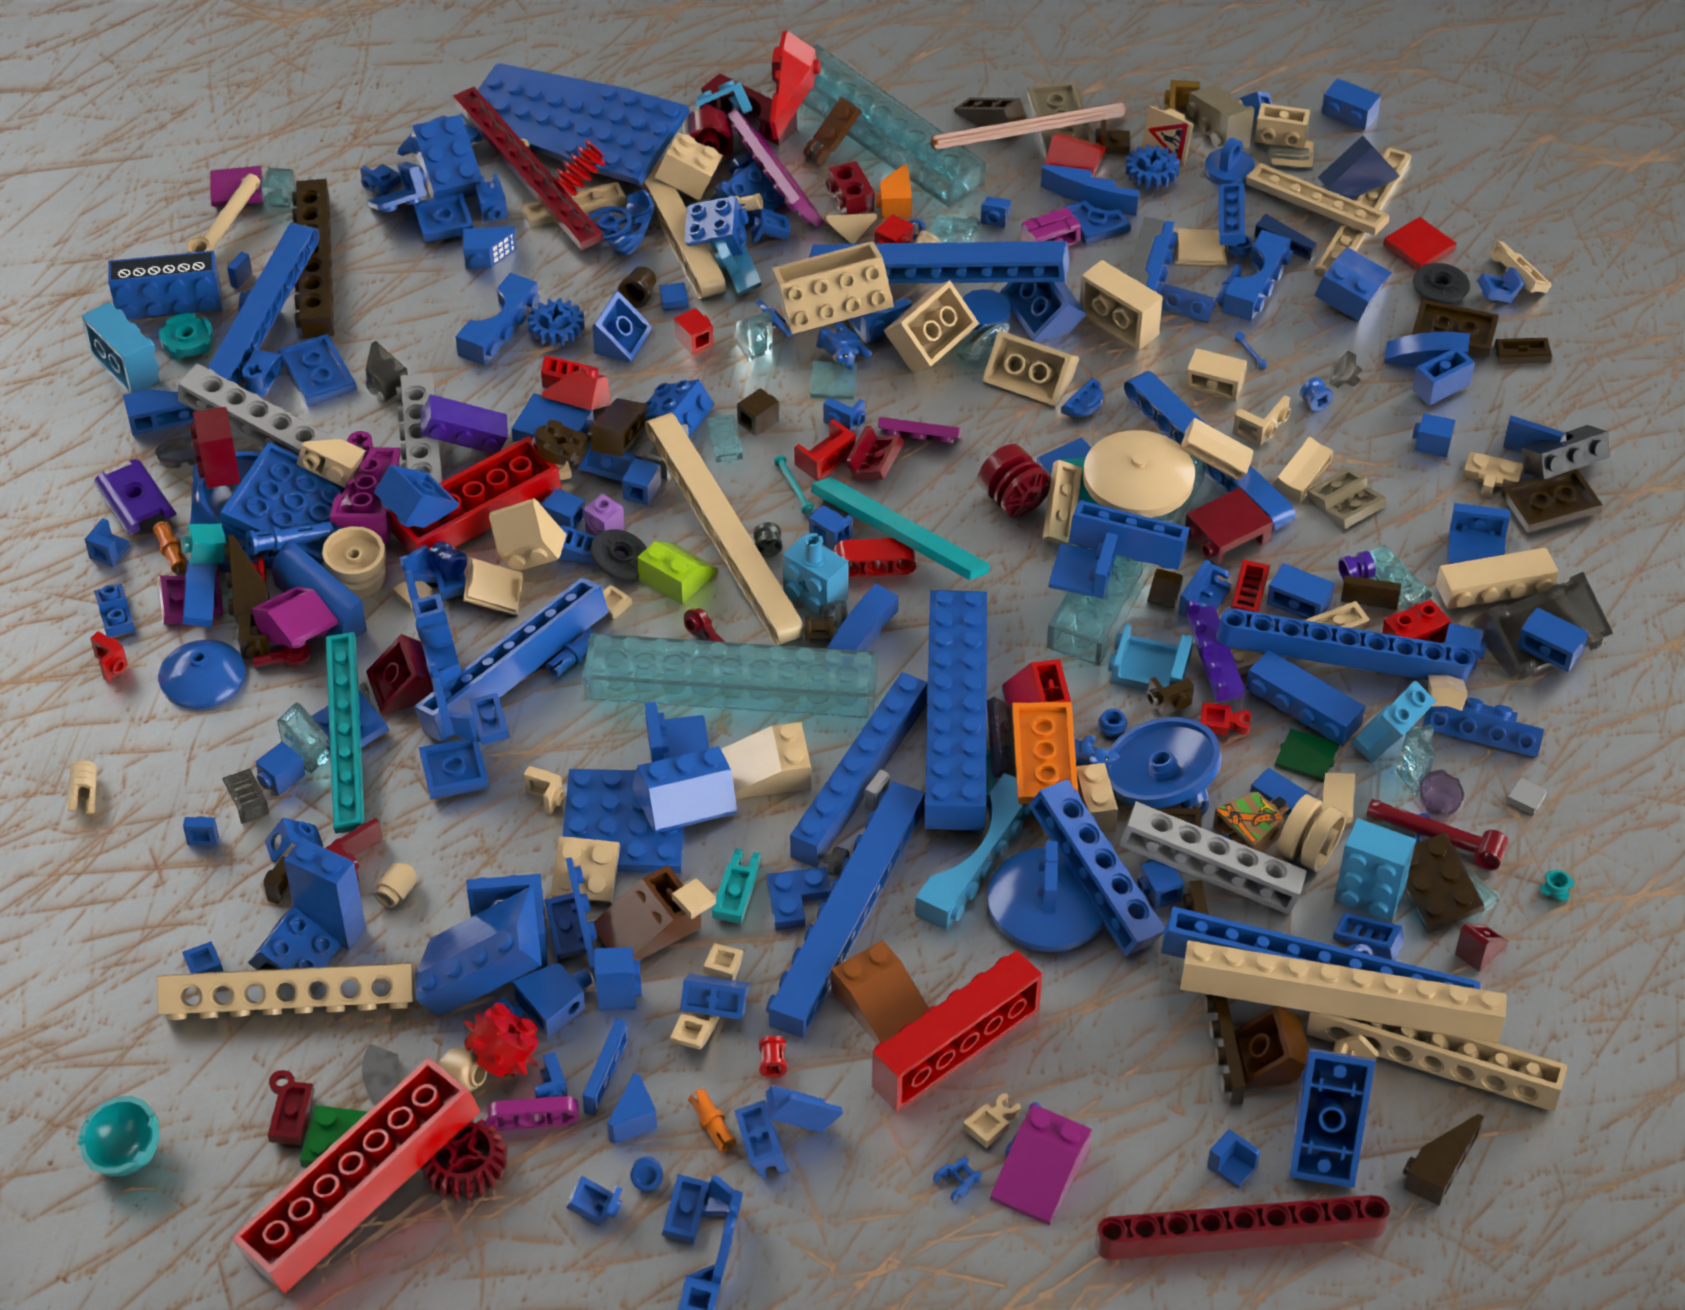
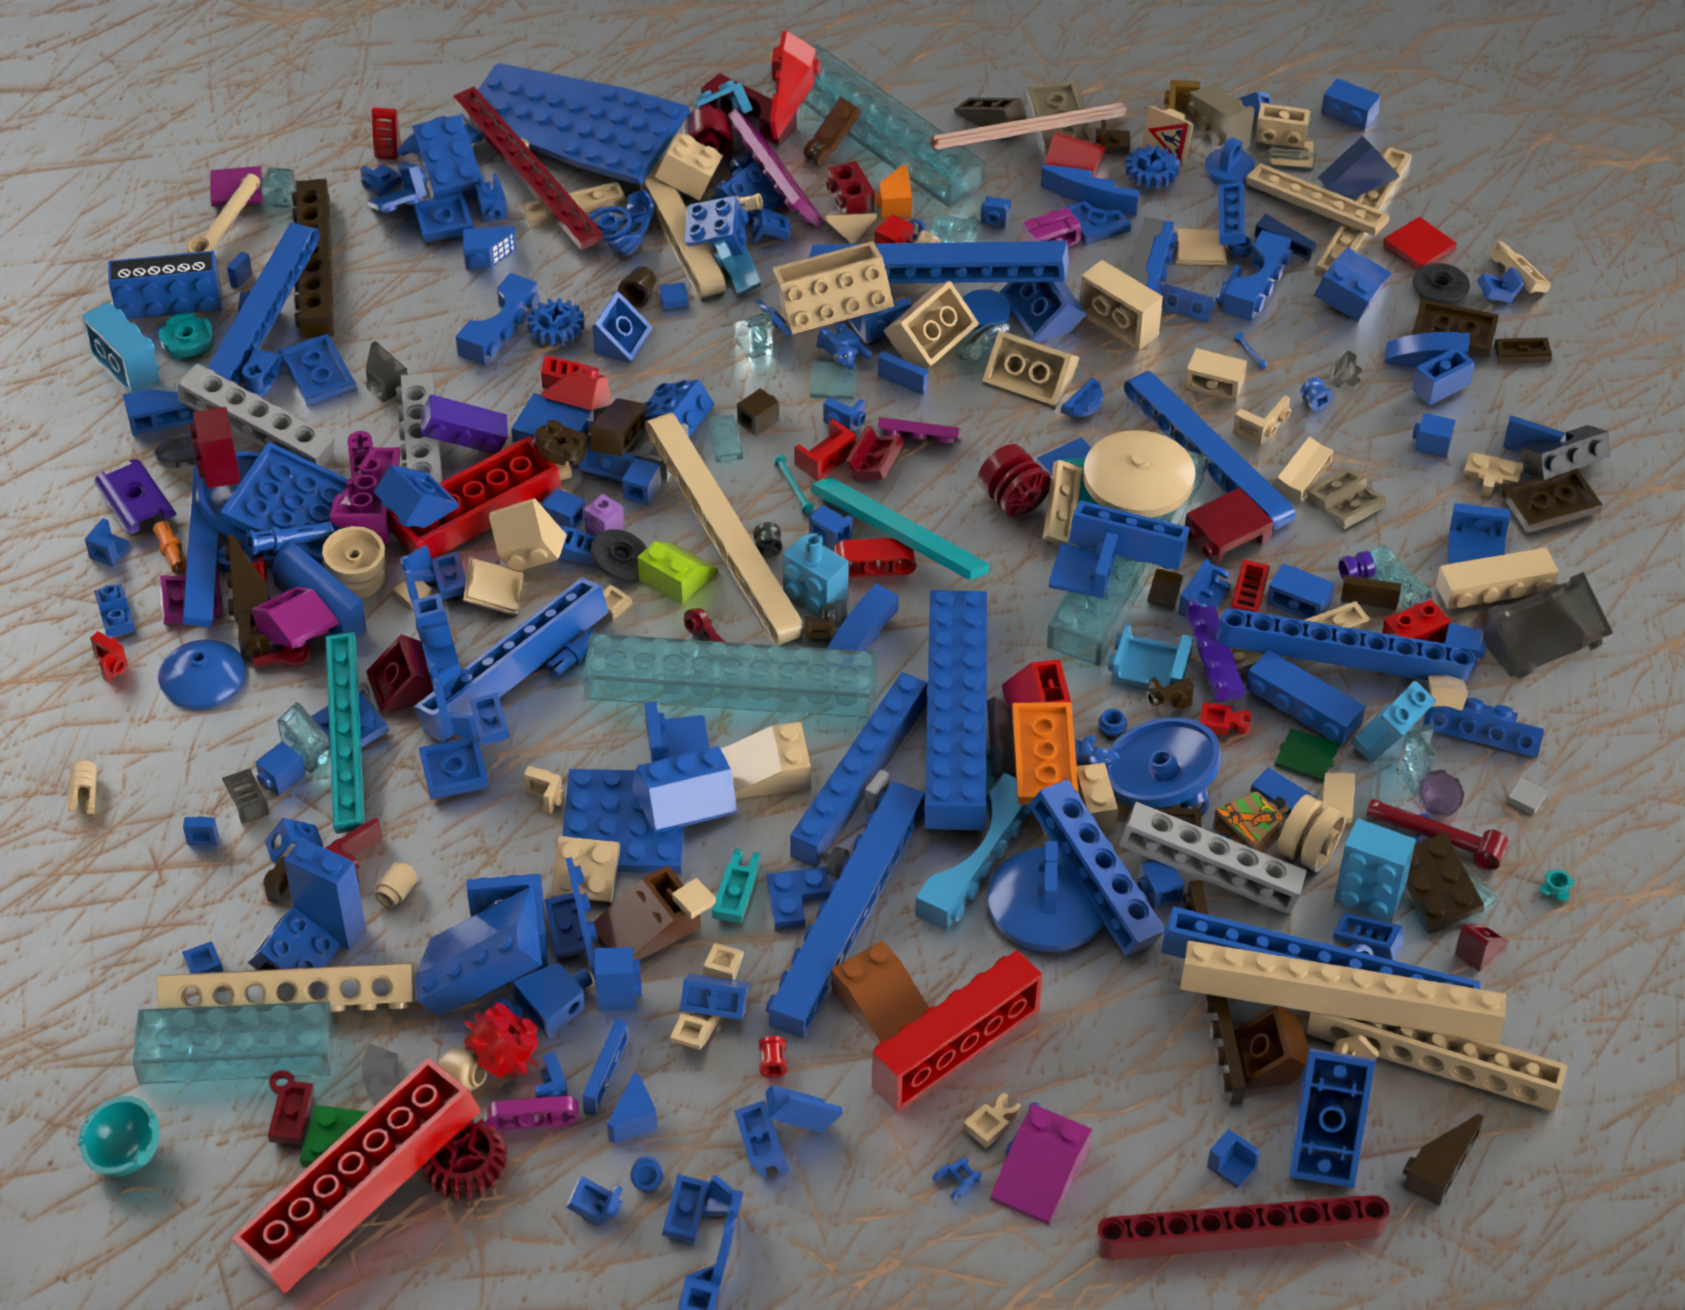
teal brick [181,523,227,564] -> none
tan slope [296,439,365,488] -> none
clear blue wheel [428,541,468,578] -> none
red piece [553,138,606,196] -> none
red brick [674,308,714,355] -> none
orange pin [688,1089,737,1152] -> none
tan piece [1180,418,1253,481] -> none
blue brick [1517,608,1589,672] -> none
none -> clear light blue brick [133,1001,334,1084]
none -> red slope [371,107,402,160]
none -> blue tile [878,351,928,395]

